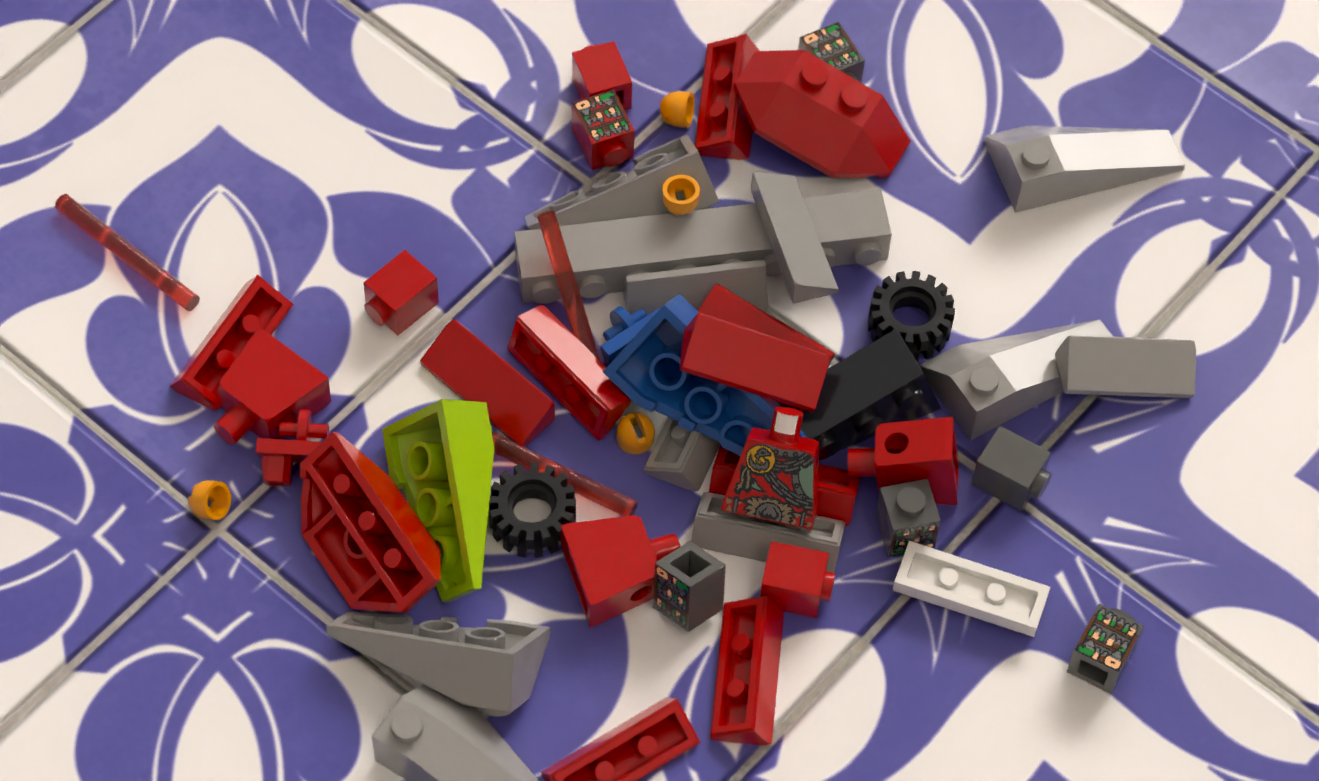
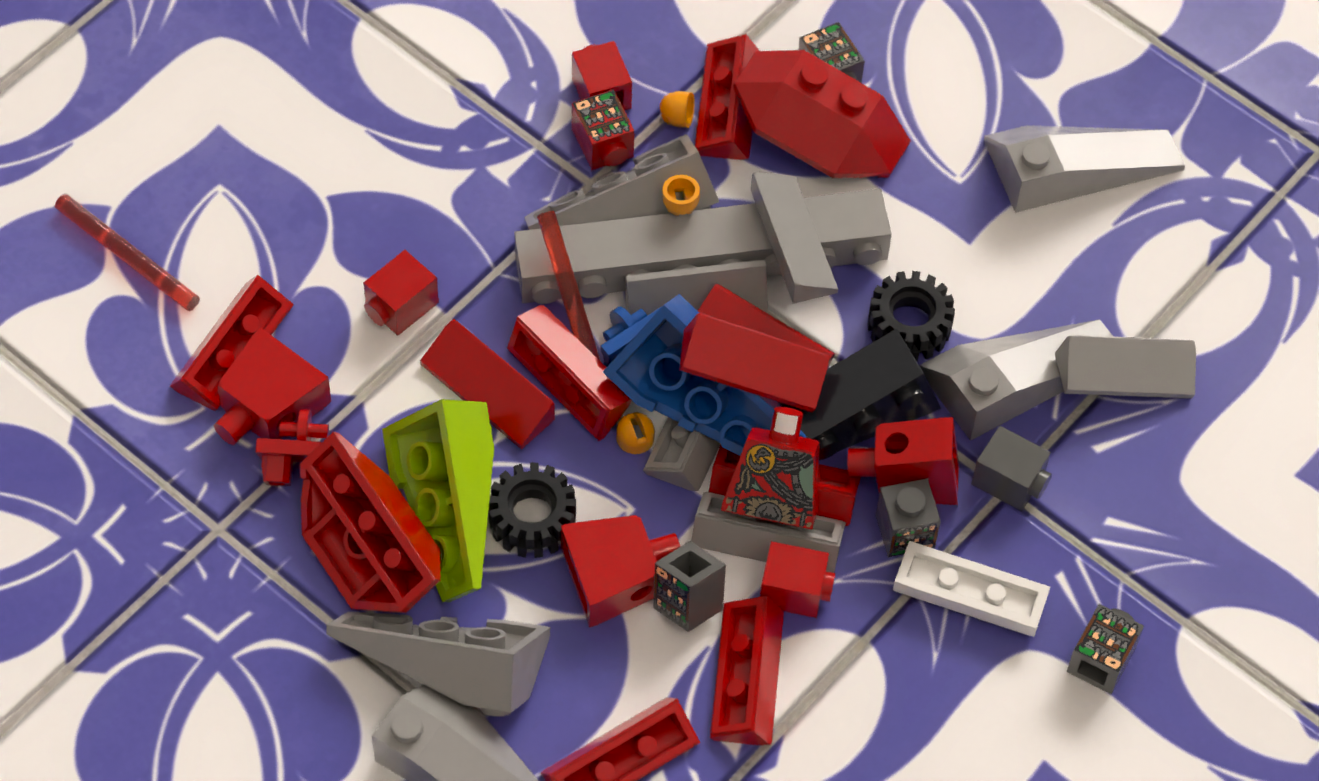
light orange hinge [188,480,231,520] -> none
clear red bar [492,431,638,516] -> none

